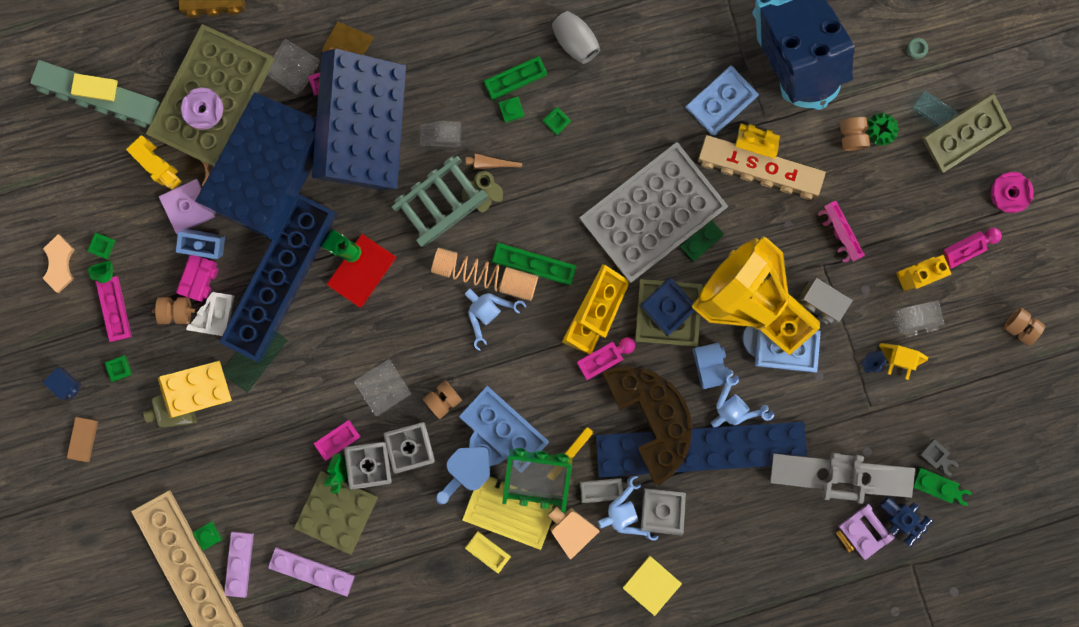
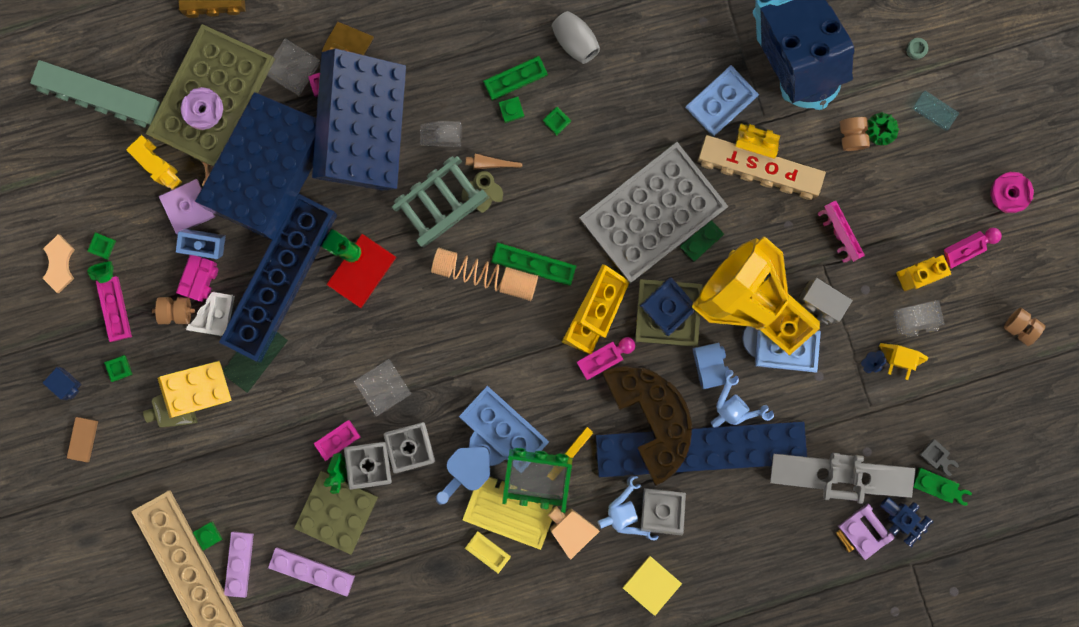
light yellow tile [71,73,118,102] -> none
medium nougat wheel [423,380,462,419] -> none
light blue piece [465,289,526,351] -> none
light grey tile [580,478,623,503] -> none
olive plate [922,93,1012,173] -> none

